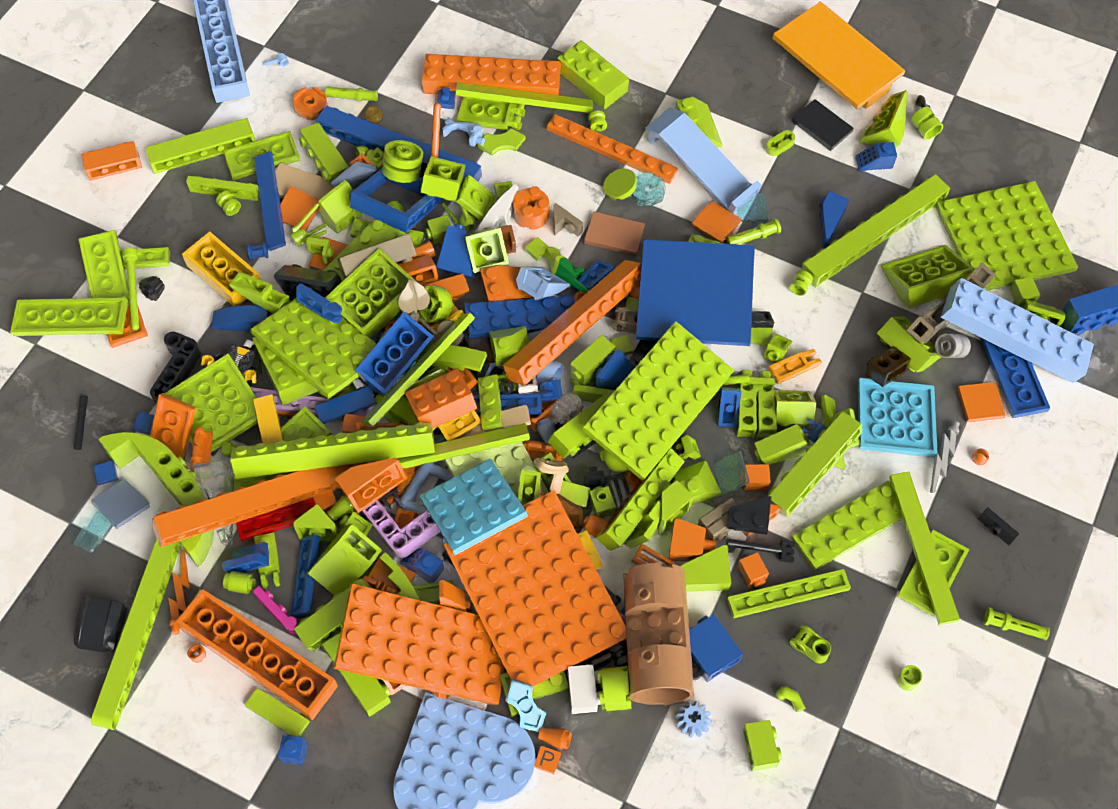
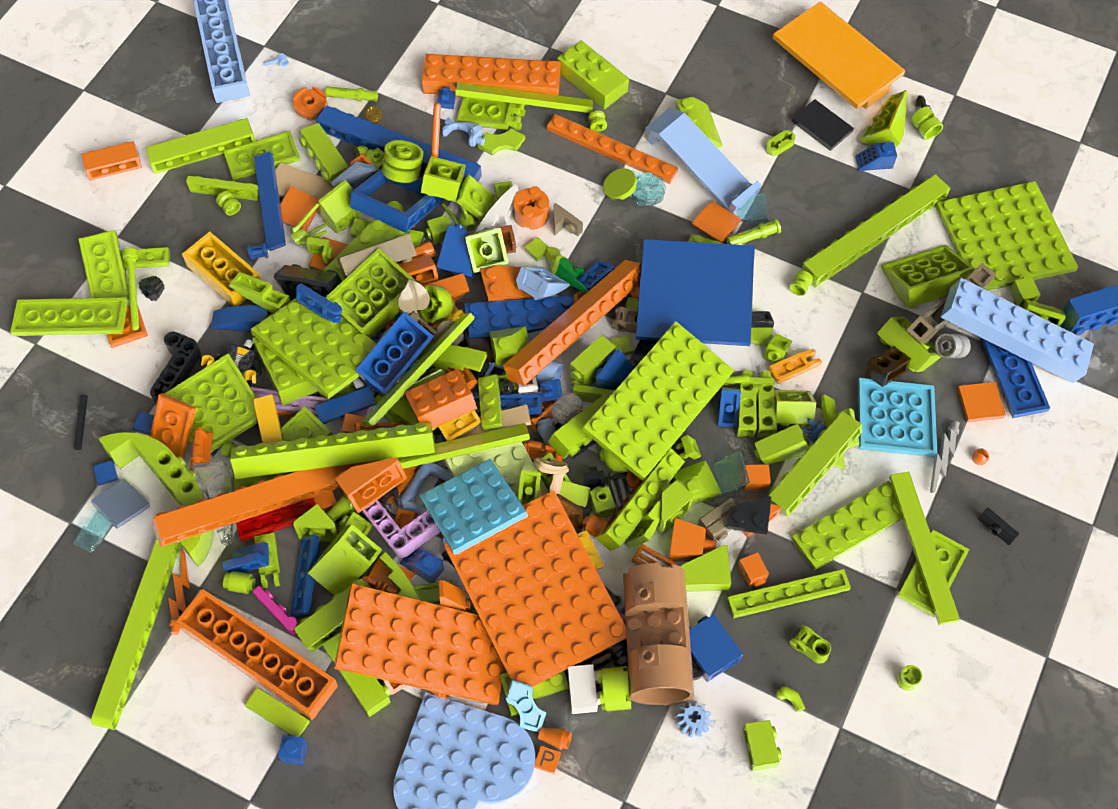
black slope [74,596,127,652] -> none
orange hinge [187,644,206,663] -> none
nougat tile [584,212,645,256] -> none
black hinge [726,538,795,563] -> none
blue slope [819,191,849,248] -> none
lime pin [983,607,1050,640] -> none

